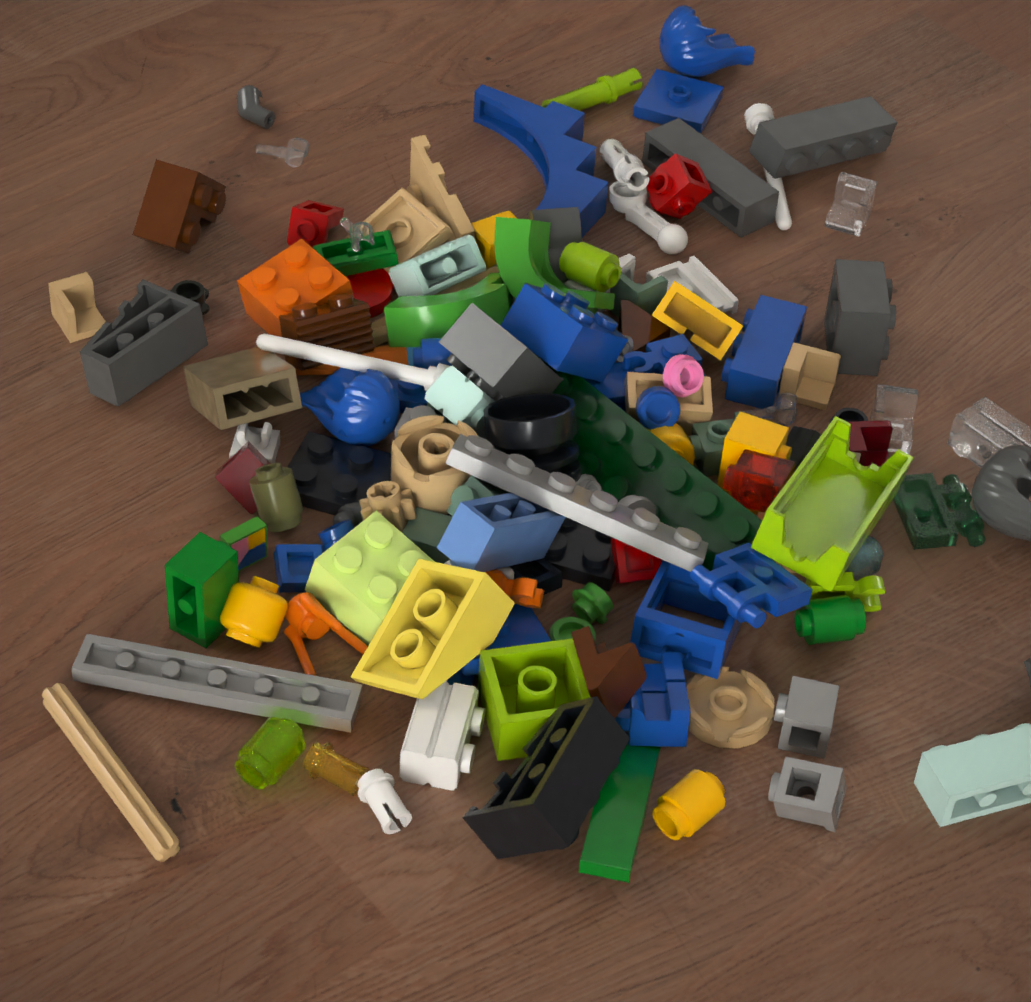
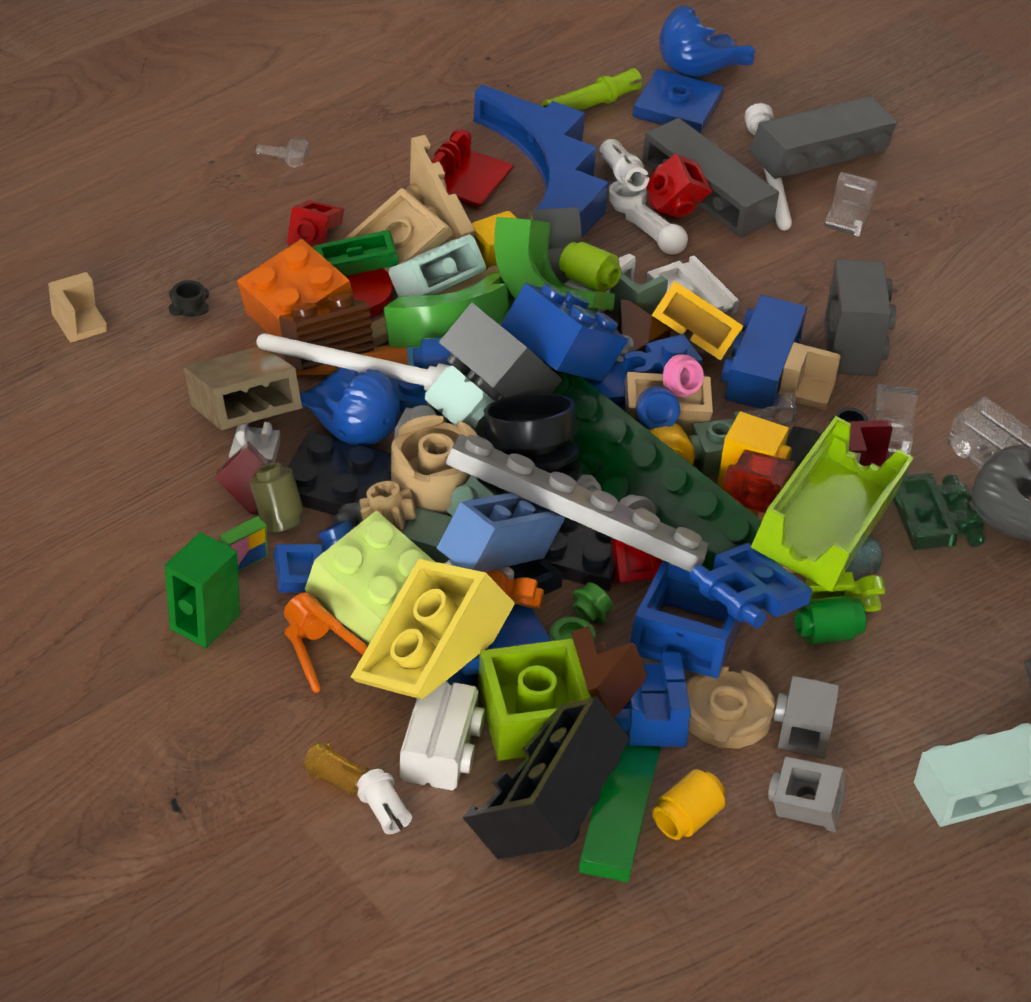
tan axle [42,683,180,862] -> none
light grey plate [71,634,363,733] -> none
dark grey wedge [80,279,208,407] -> none
reddish brown brick [132,159,226,254] -> none
yellow head [220,576,288,648] -> none
clear neon green brick [235,717,306,789] -> none
dark grey arm [237,85,275,129] -> none
clear hand [340,217,375,252] -> none
none -> red hinge [430,129,514,207]

